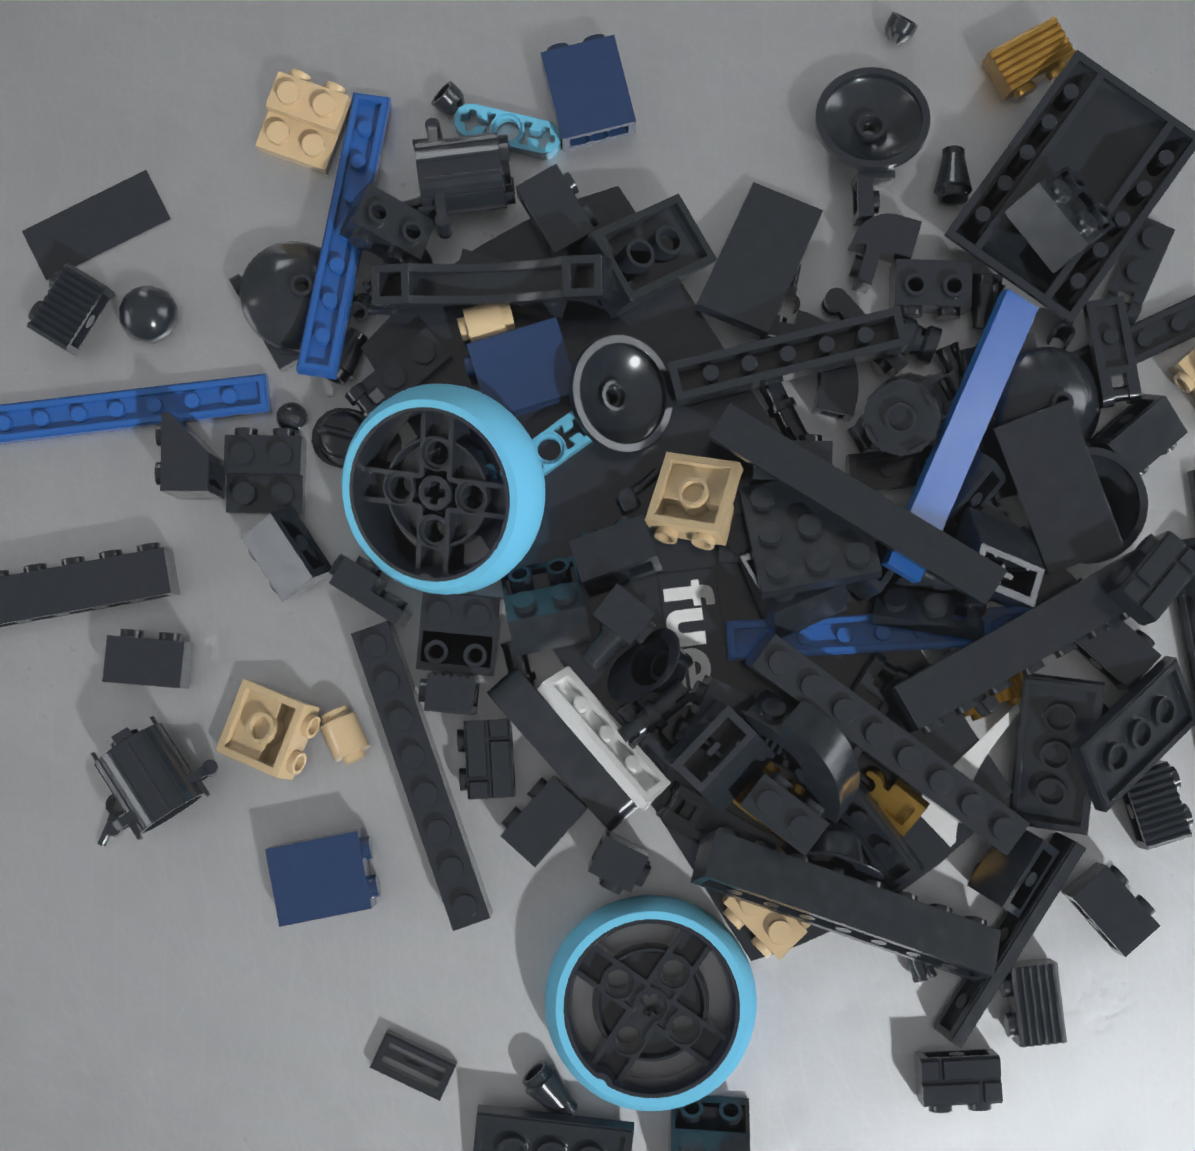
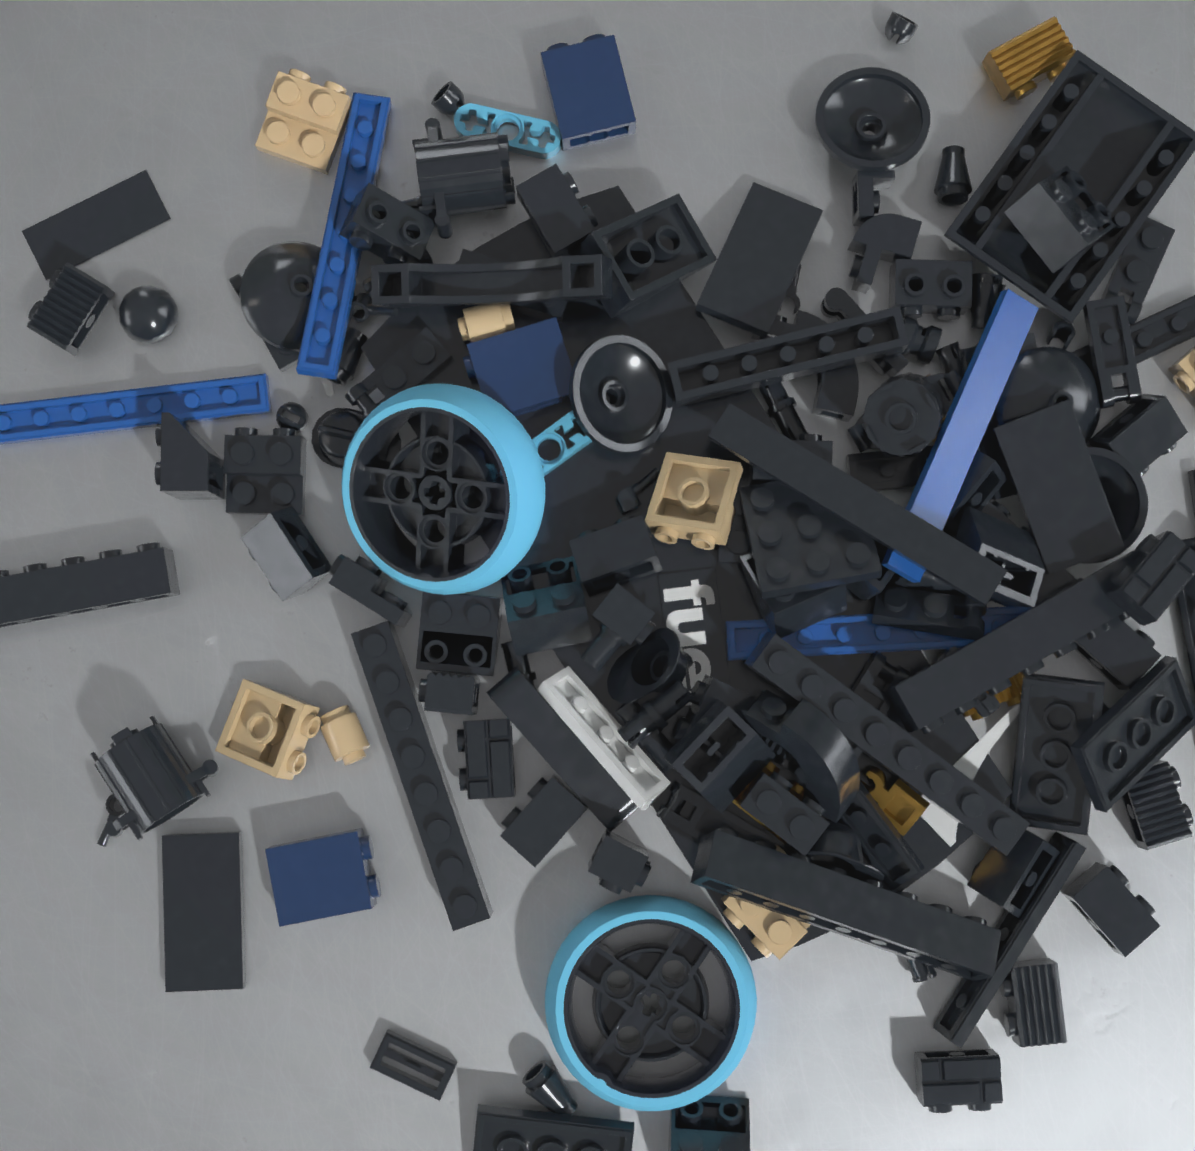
black brick [102,629,194,688] -> none
none -> black tile [162,831,246,992]

